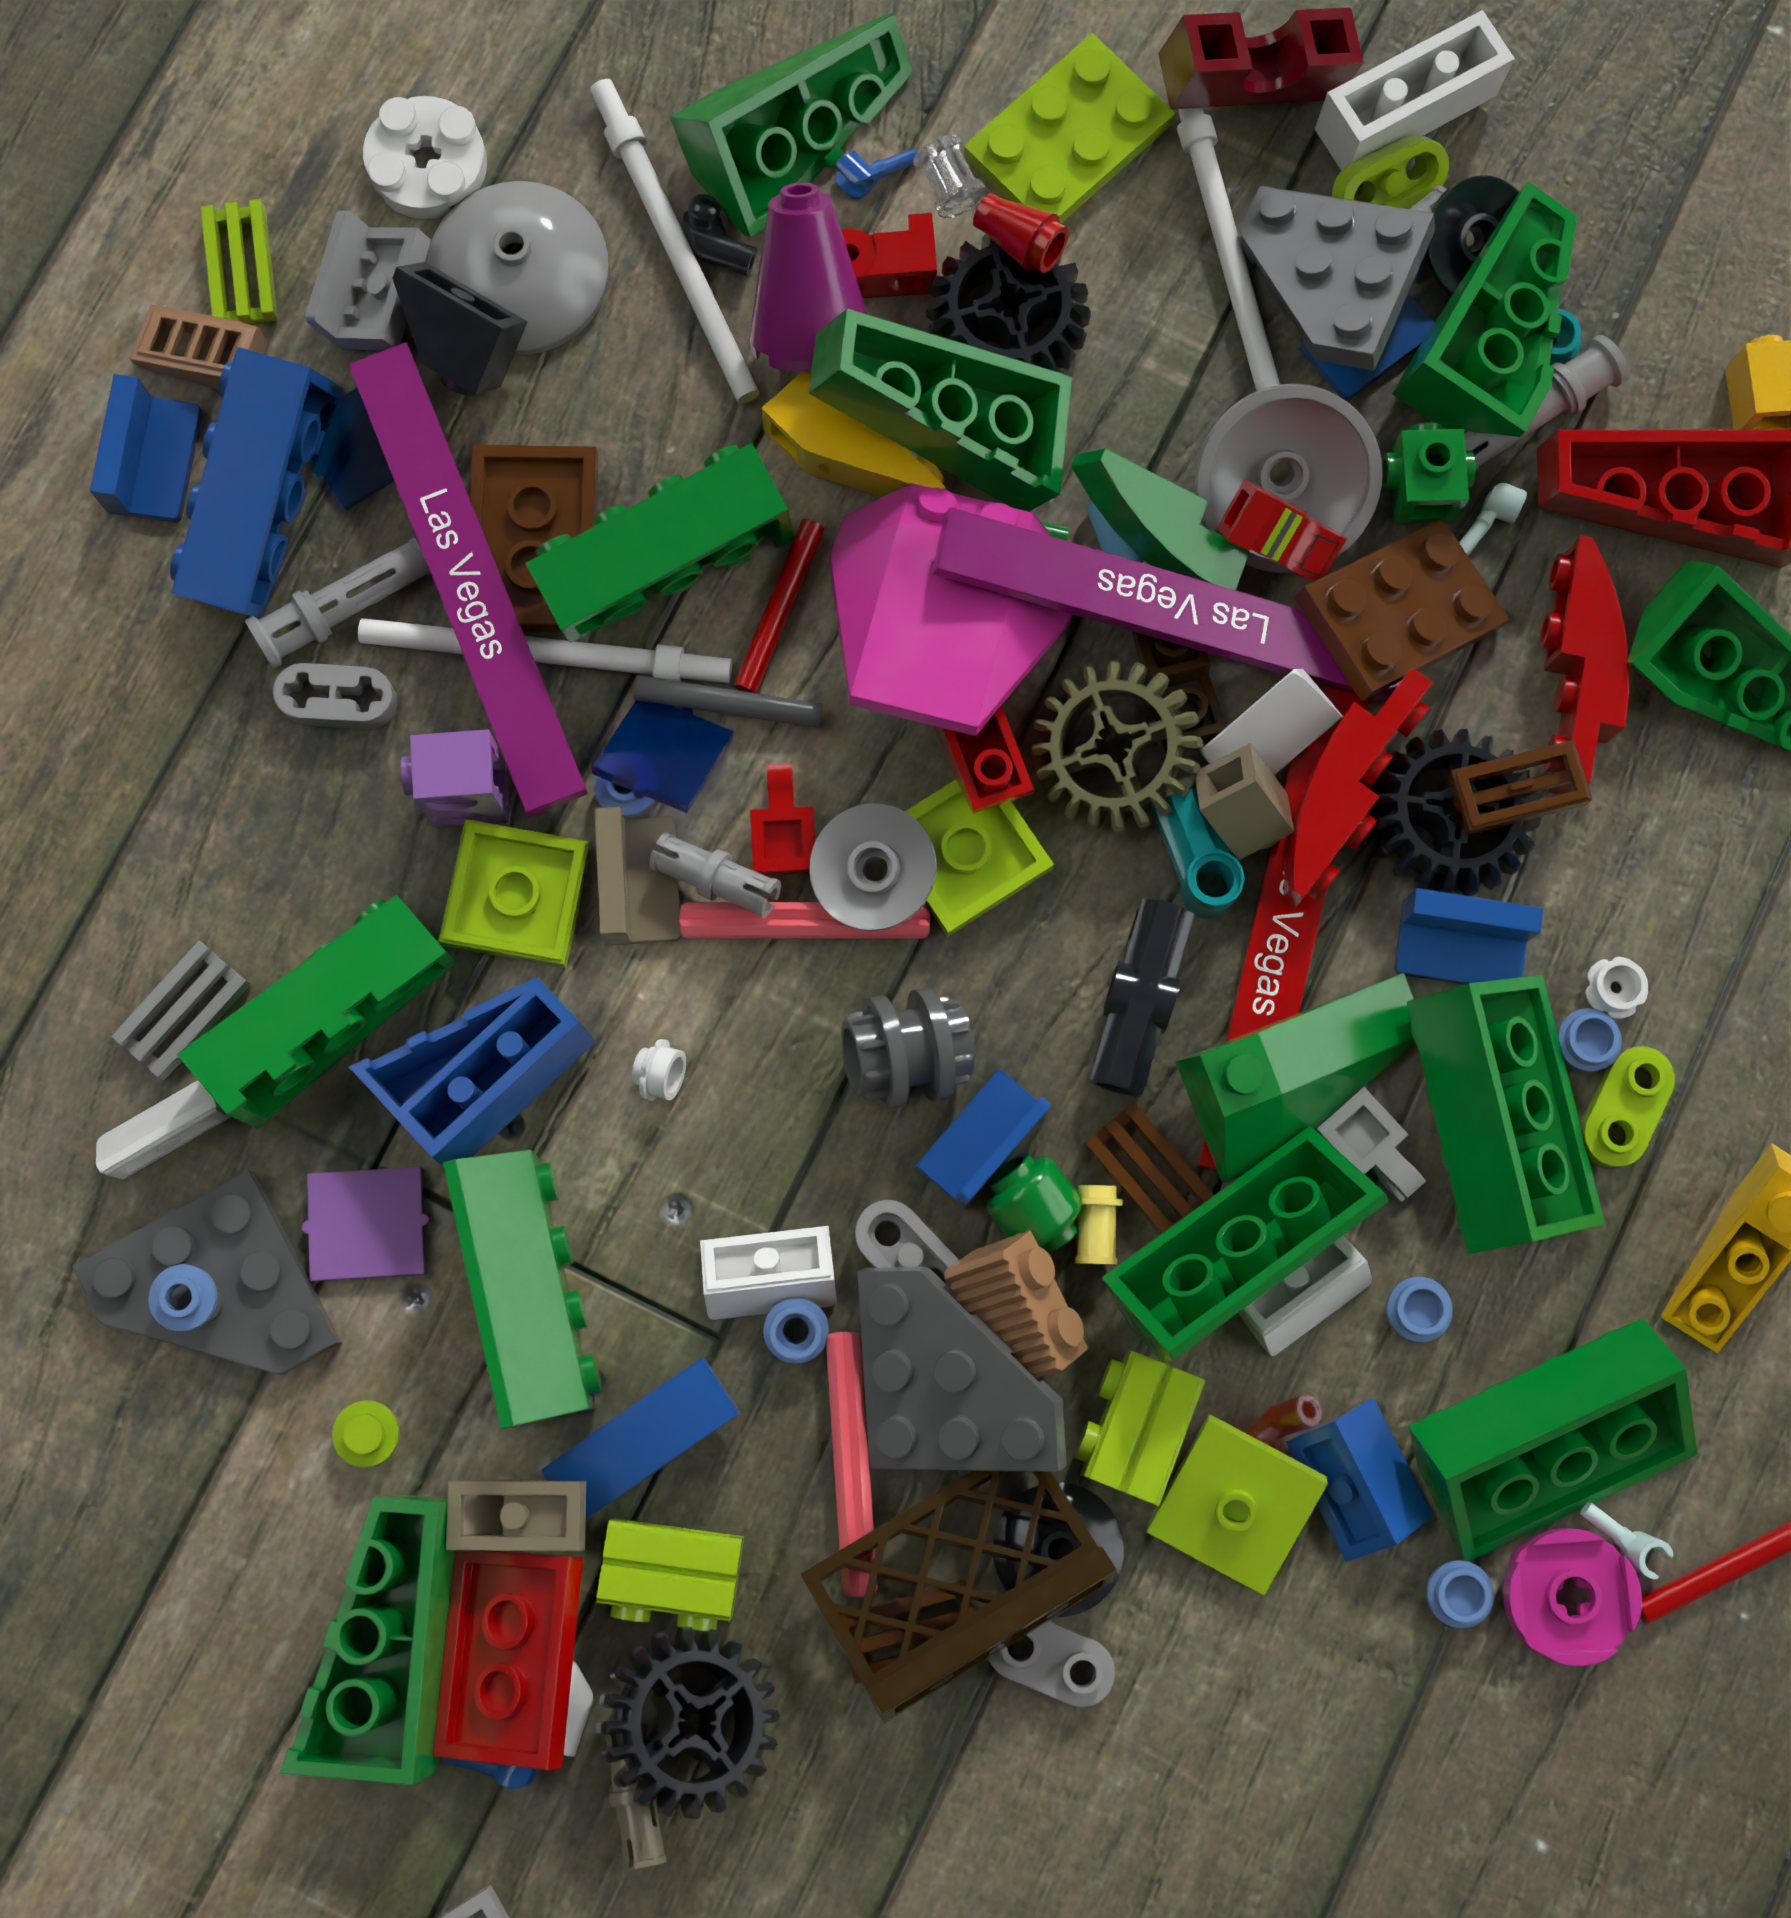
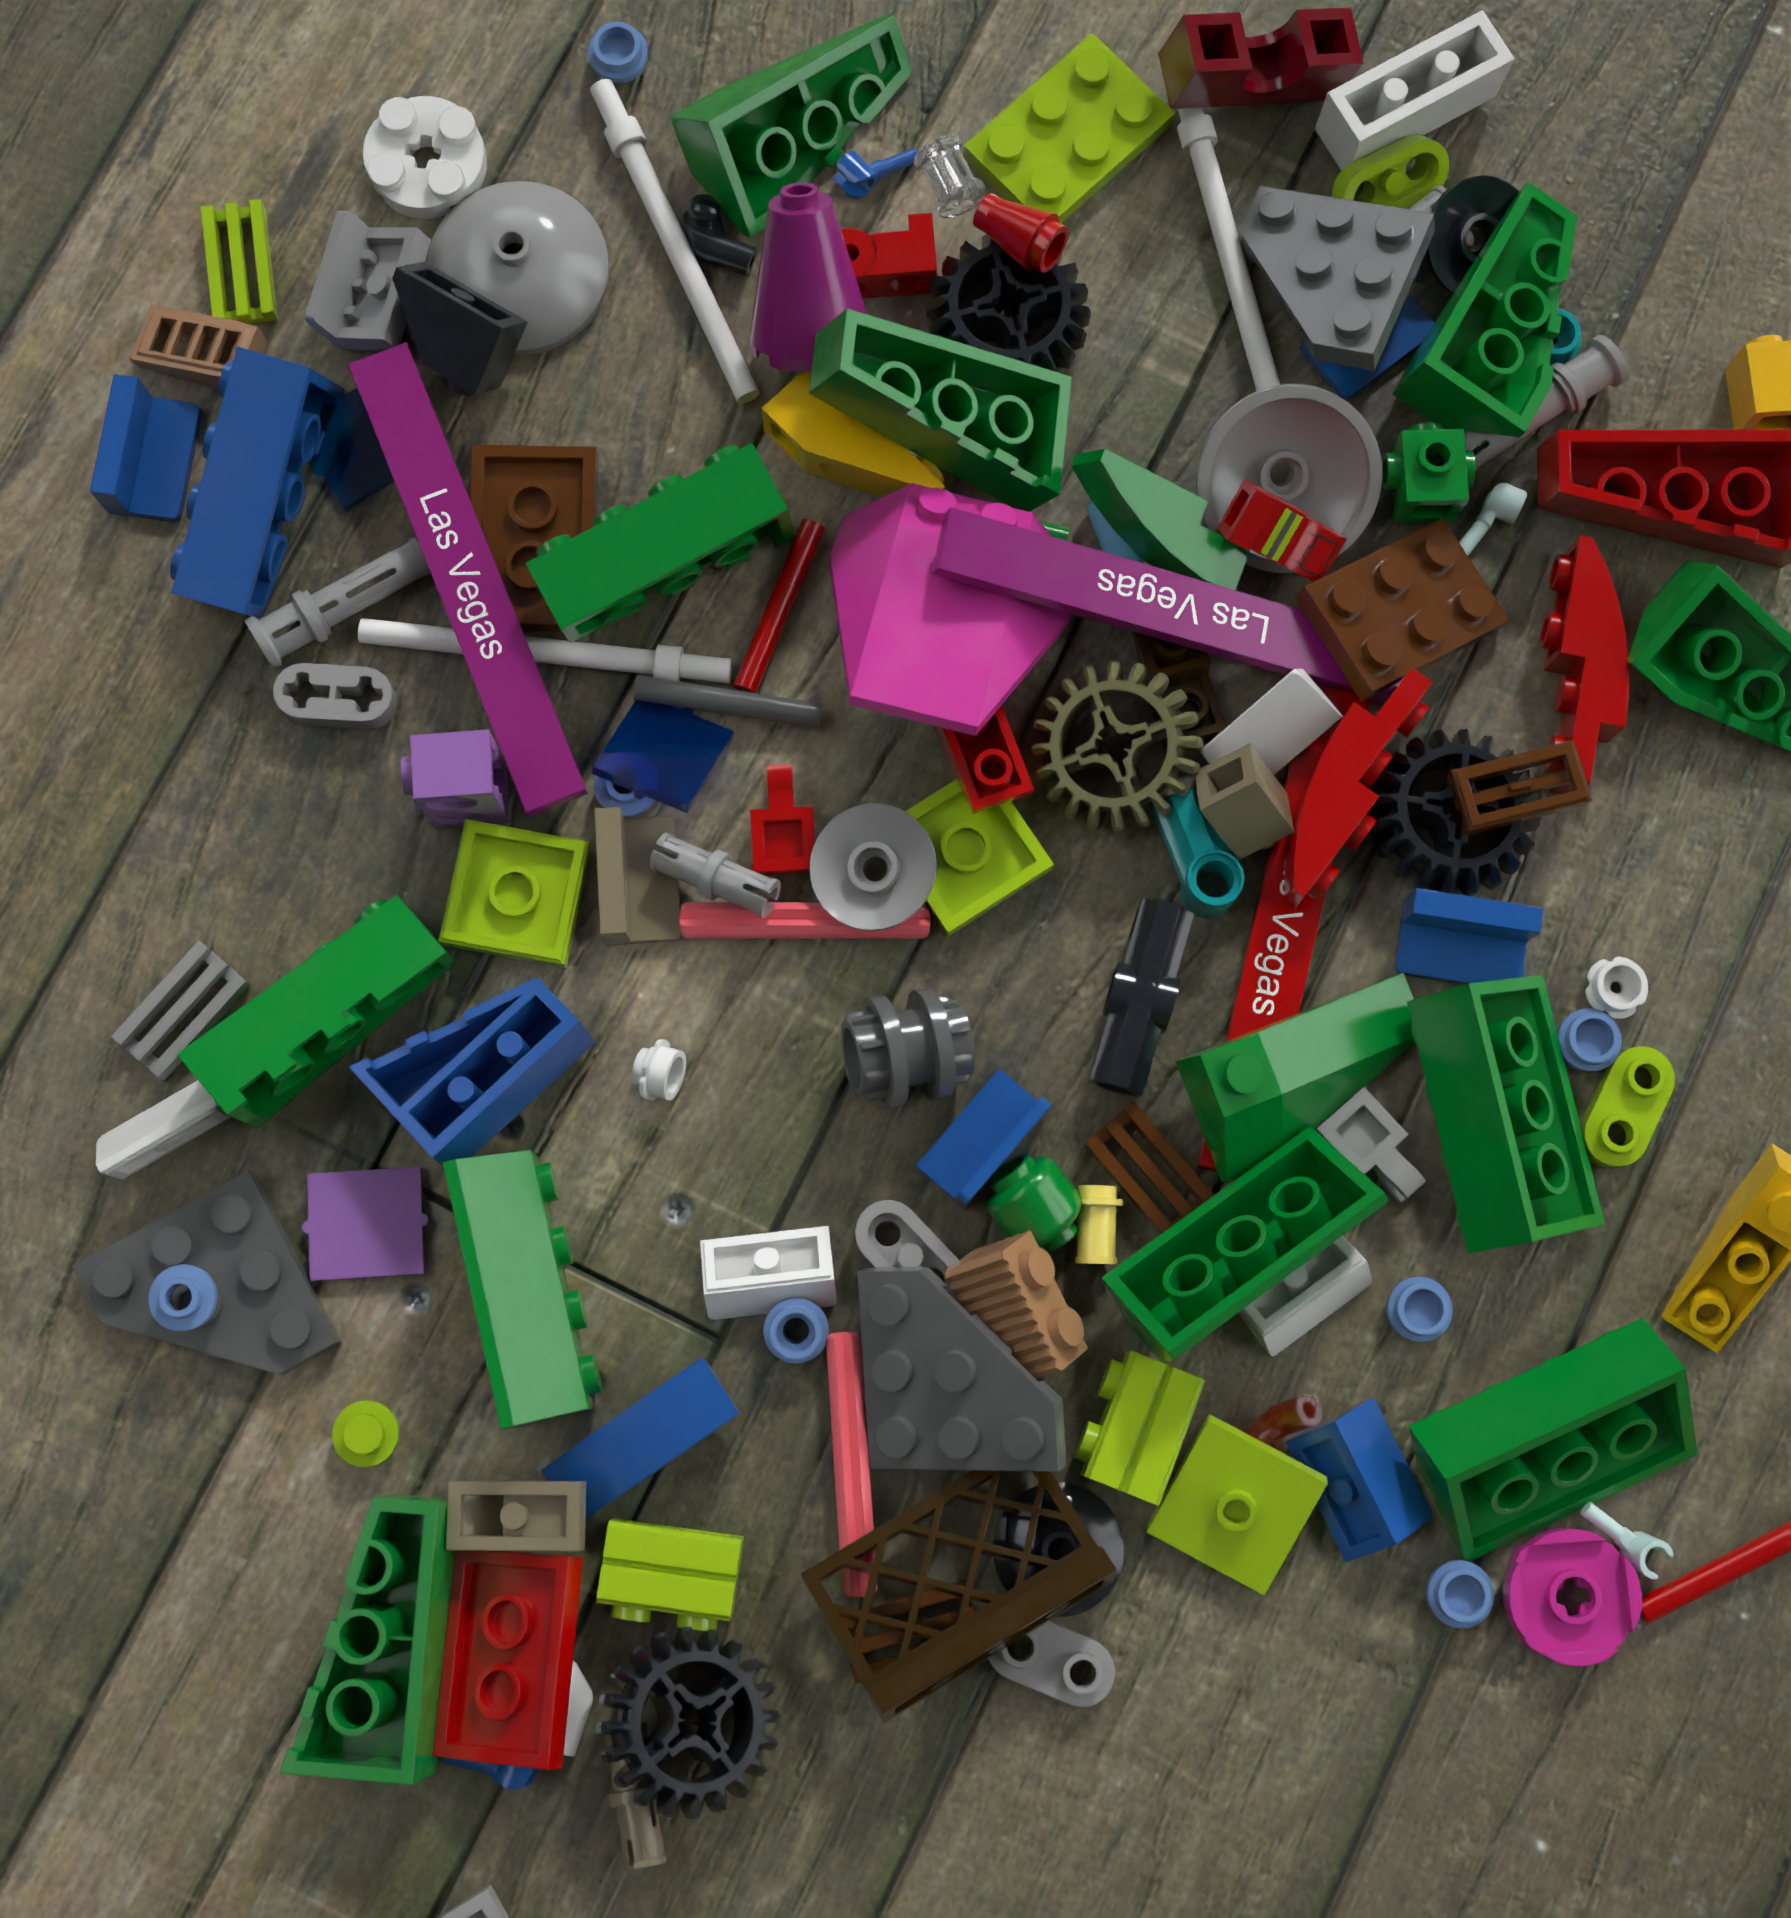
none -> medium blue plate [588,21,649,84]

